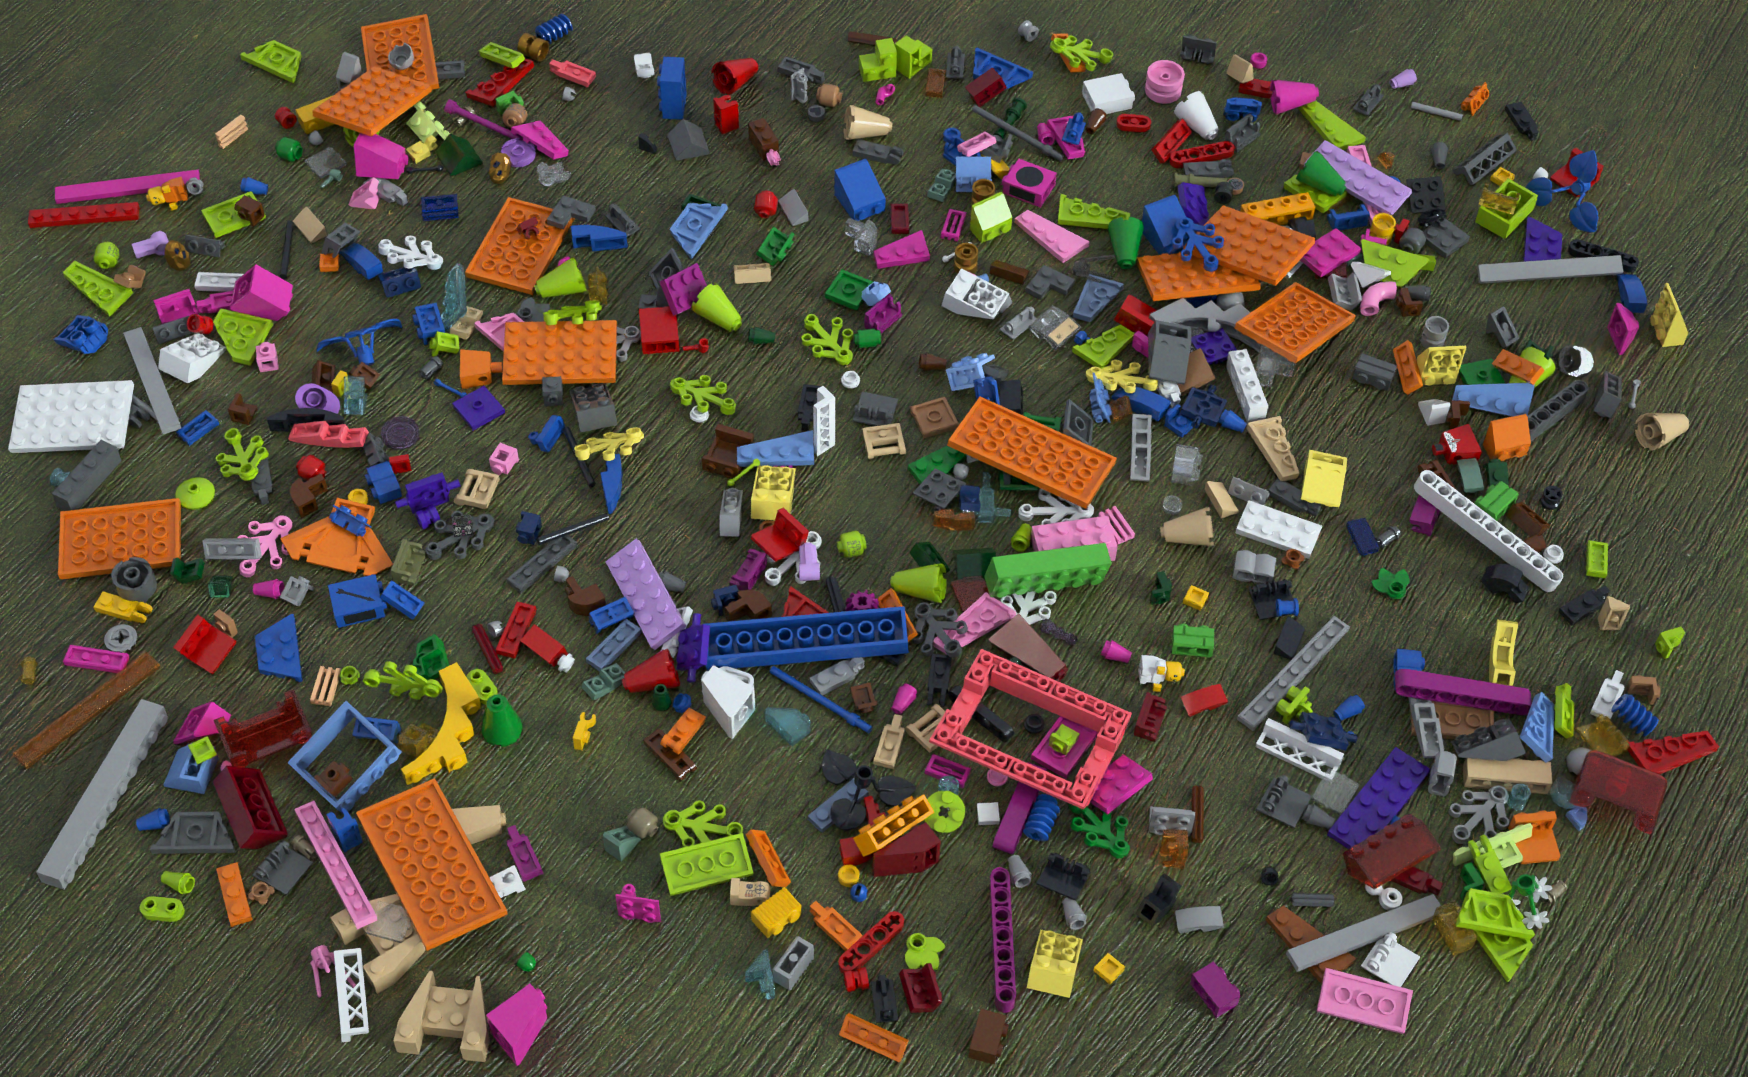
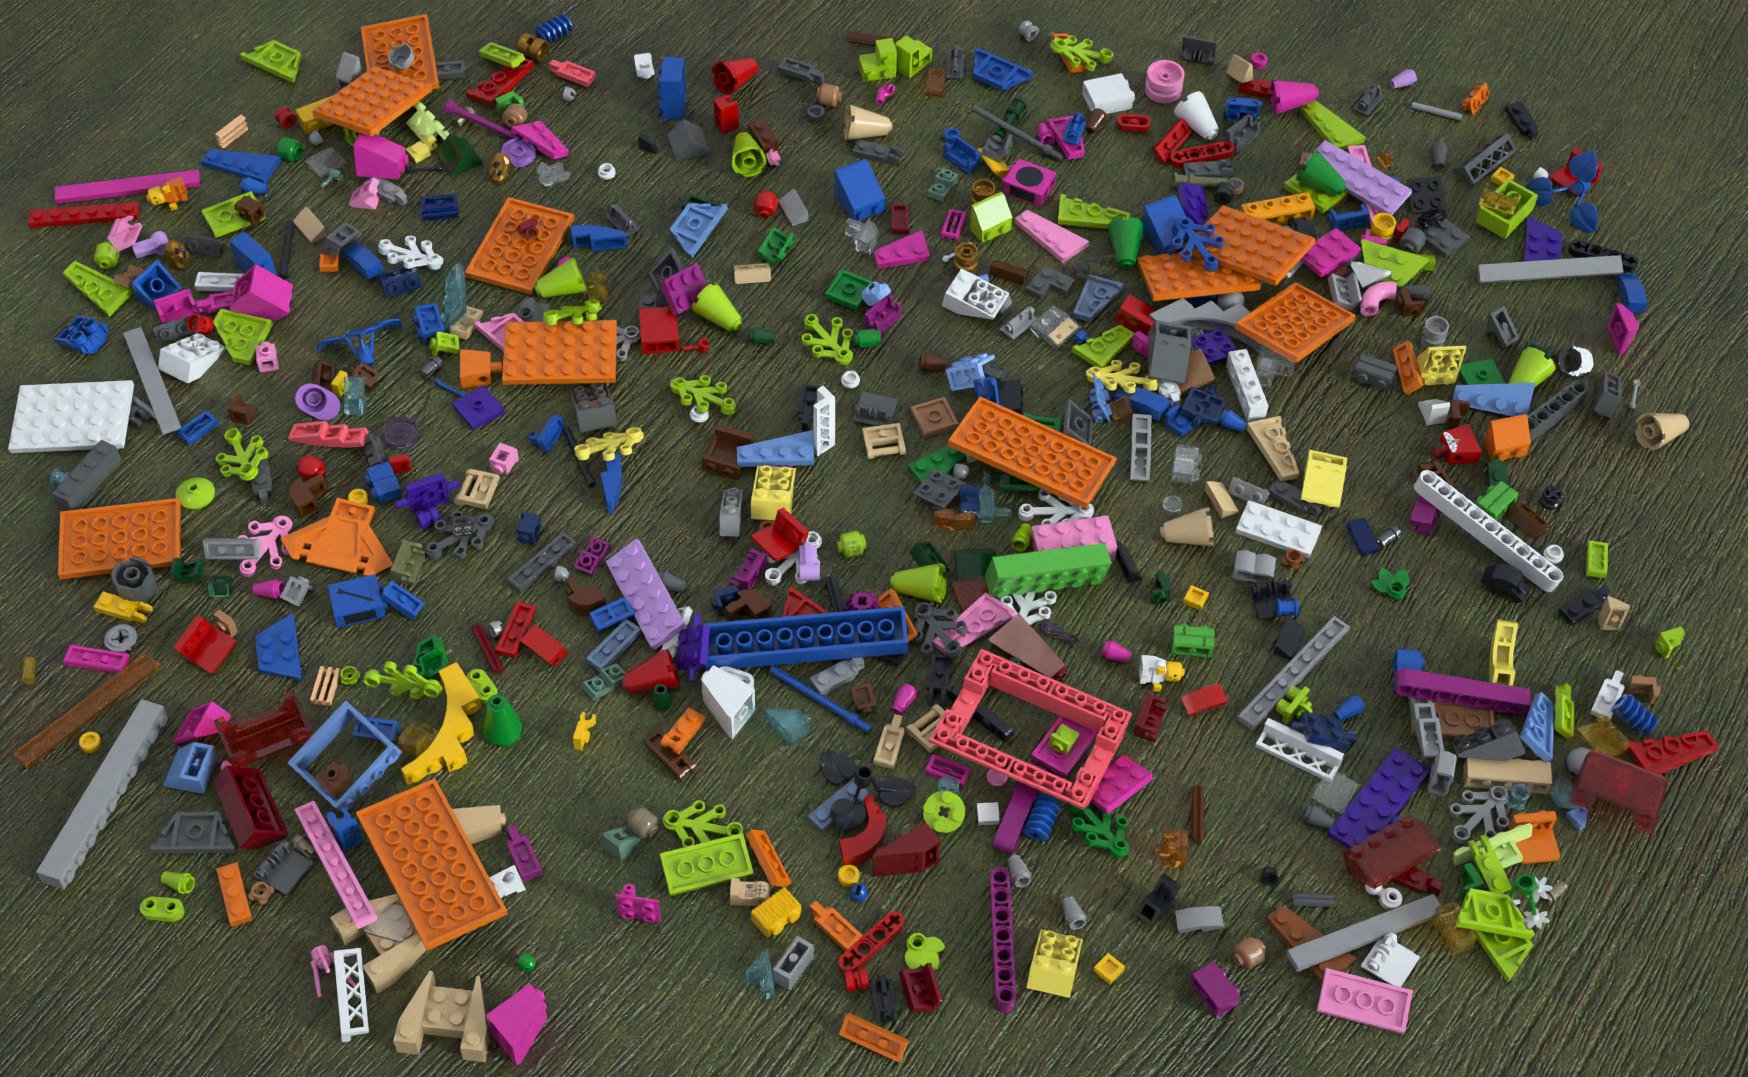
blue cone [136,808,170,831] -> none
light grey plate [186,177,204,195] -> none
lime tile [188,736,217,765] -> none
black slope [267,408,345,432] -> none
blue hinge [329,505,372,536] -> none
black bar [536,513,609,545] -> none
dark grey brick [542,376,564,406] -> none
dark grey plate [547,195,596,230] -> none
white plate [557,653,575,673] -> none
blue plate [672,693,691,713] -> none
lime hinge [727,459,760,487] -> none
light grey hinge [790,68,808,104] -> none
light orange brick [853,794,934,857] -> none
medium blue hinge [956,156,992,192] -> none
bright pink tile [957,132,996,157] -> none
dark red hinge [965,67,1007,107] -> none
reddish brown brick [968,1009,1009,1064] -> none
black plate [1024,714,1045,734] -> none
black hinge [1036,852,1091,901] -> none
bright pink tile [1098,506,1135,545] -> none
light grey bracket [1148,806,1195,837] -> none
light grey hinge [1208,317,1222,332] -> none
dark grey hinge [1256,775,1312,828] -> none
sand green slope [1457,458,1484,493] -> none
orange plate [1492,349,1545,385] -> none
reddish brown cone [1523,534,1546,553] -> none
light yellow slope [1650,283,1688,347] -> none
none -> yellow tile [79,732,102,753]
none -> bright pink hinge [107,216,142,252]
none -> blue slope [131,260,182,311]
none -> blue wing [201,149,281,183]
none -> blue brick [230,232,276,275]
none -> magenta slope [574,536,611,575]
none -> white plate [598,163,616,179]
none -> lime cone [731,132,766,177]
none -> black slope [1116,541,1142,583]
none -> medium nougat head [1233,937,1266,969]

